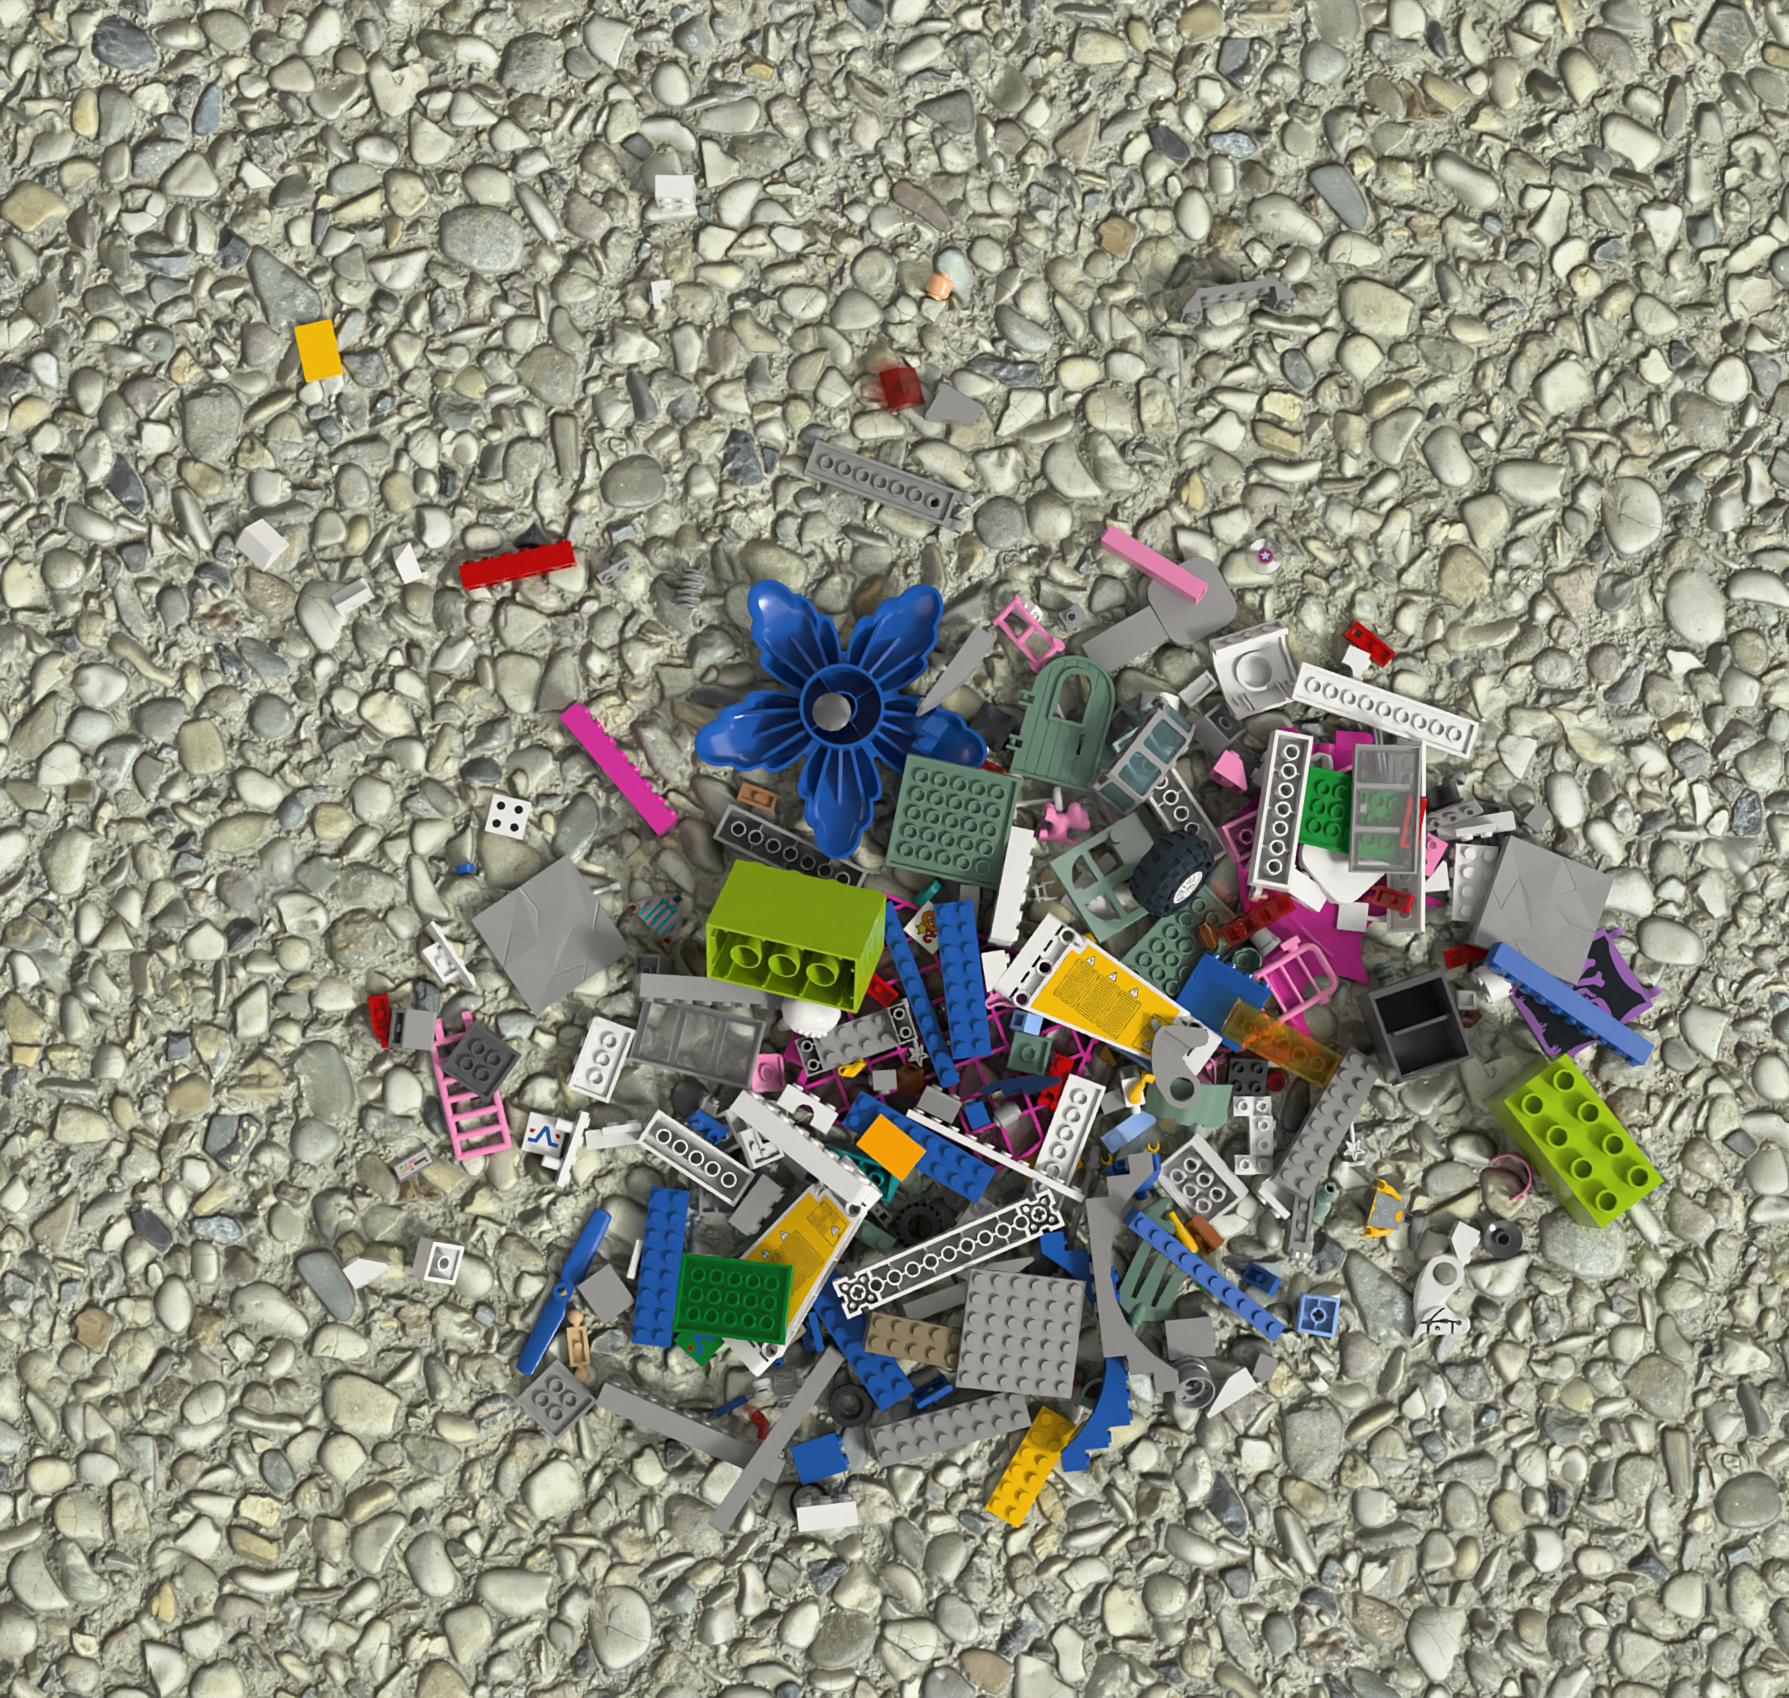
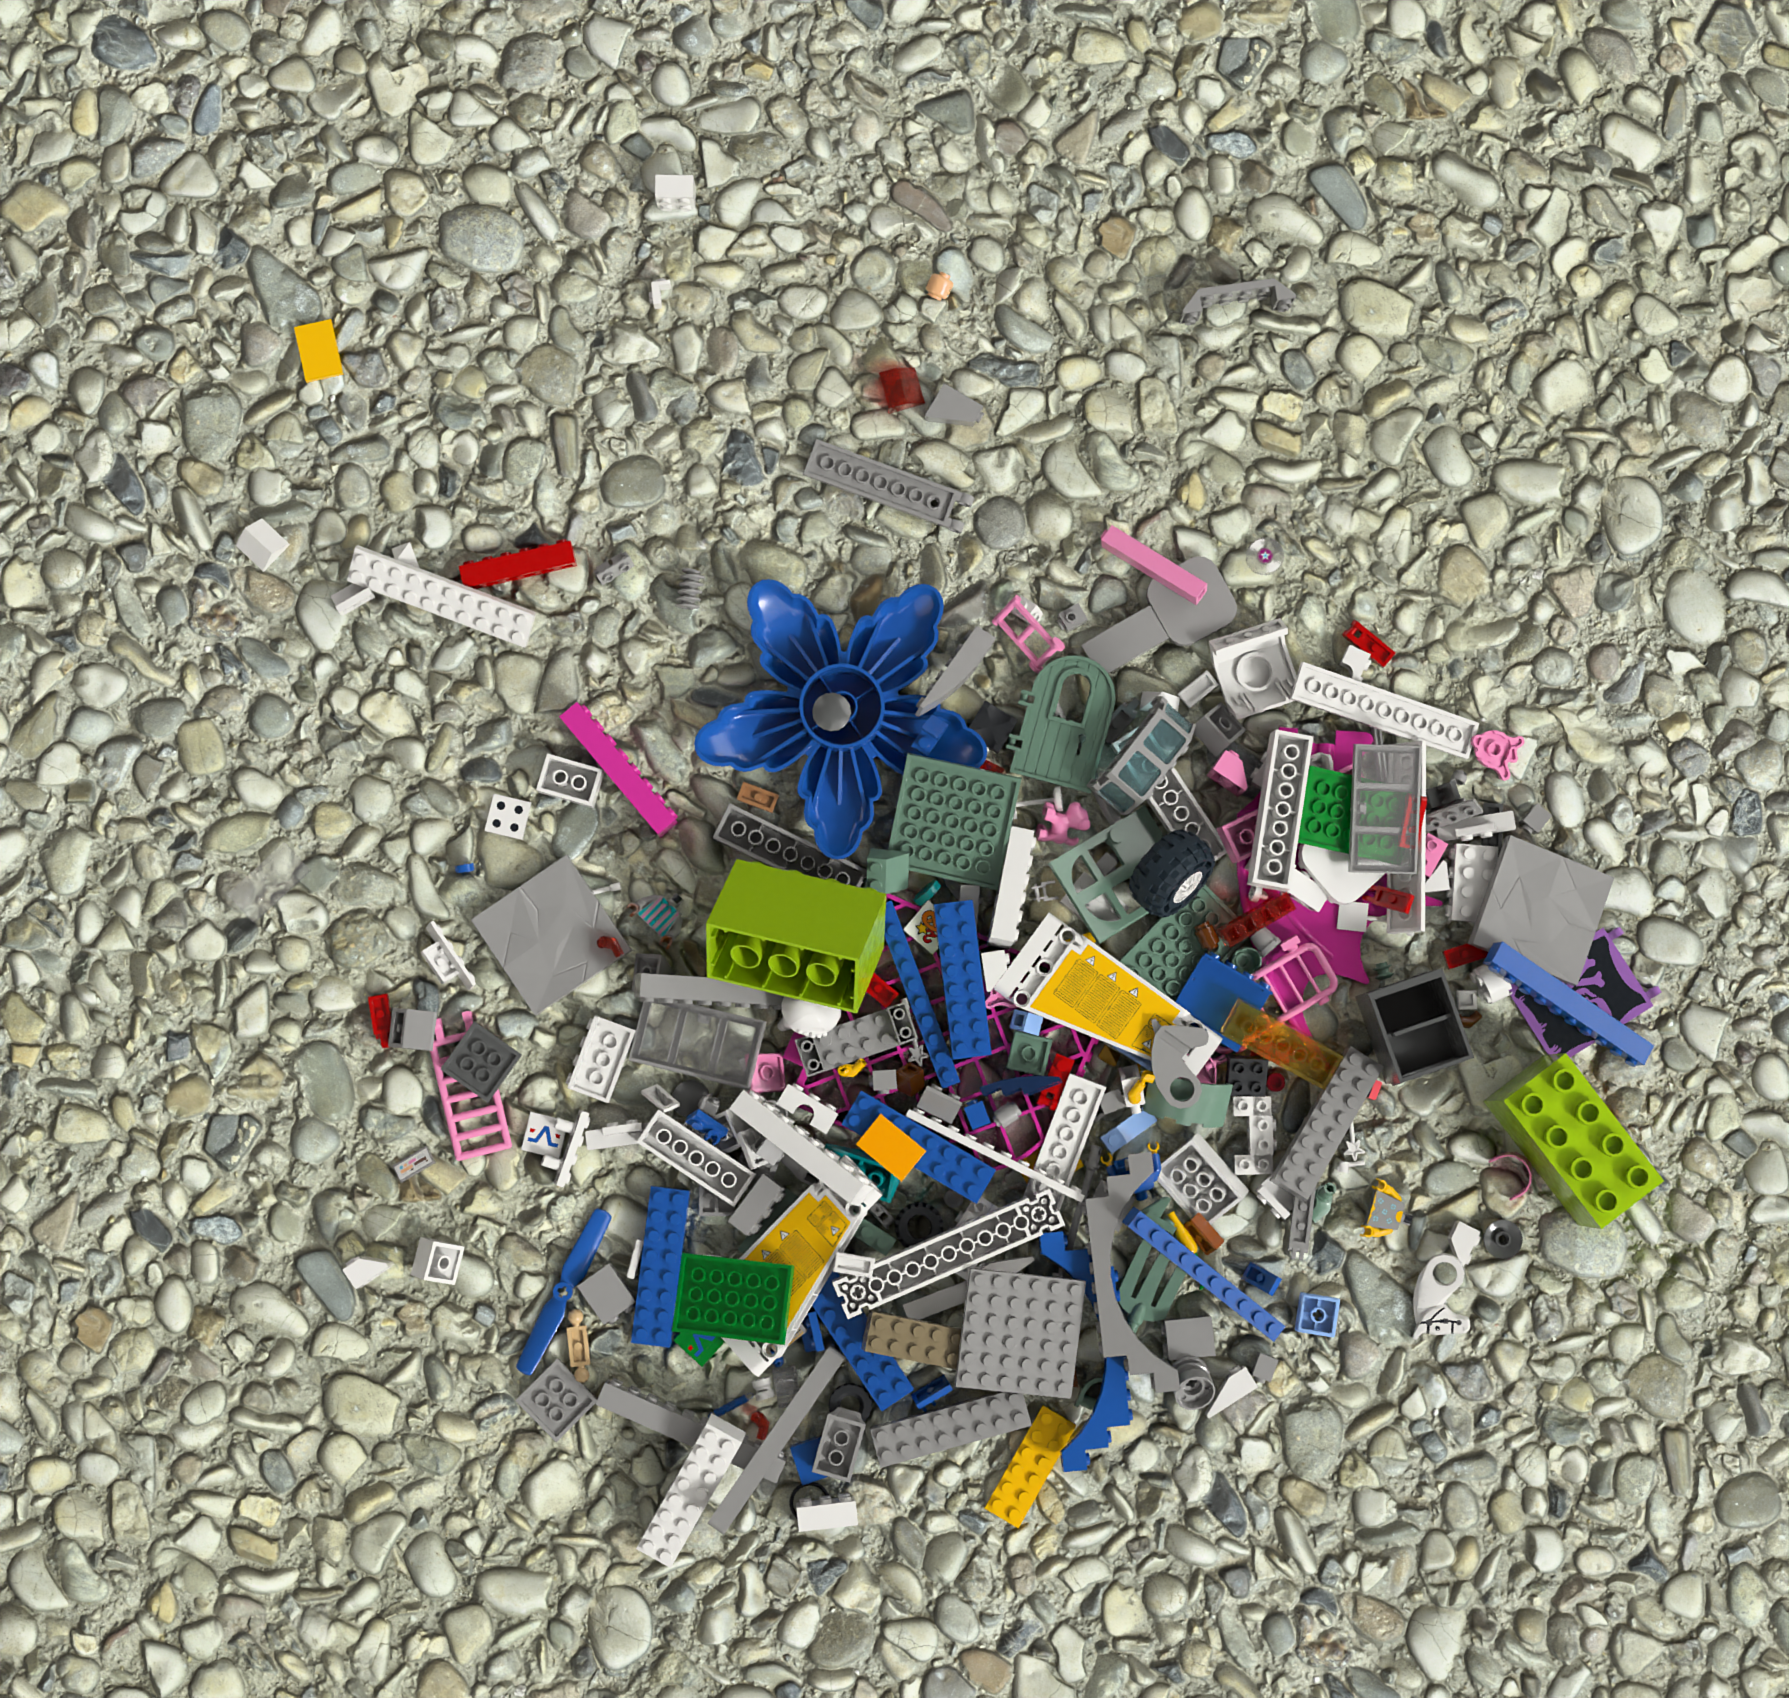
none -> white plate [347,545,536,648]
none -> white brick [536,753,605,809]
none -> clear red arm [596,936,624,958]
none -> white brick [636,1413,746,1568]
none -> white slope [641,1084,680,1113]
none -> light grey brick [751,1134,784,1166]
none -> light grey slope [812,1407,866,1483]
none -> white tile [833,1252,875,1278]
none -> sand green slope [866,848,909,894]
none -> coral tile [1366,1080,1382,1100]
none -> bright pink tile [1471,730,1524,781]

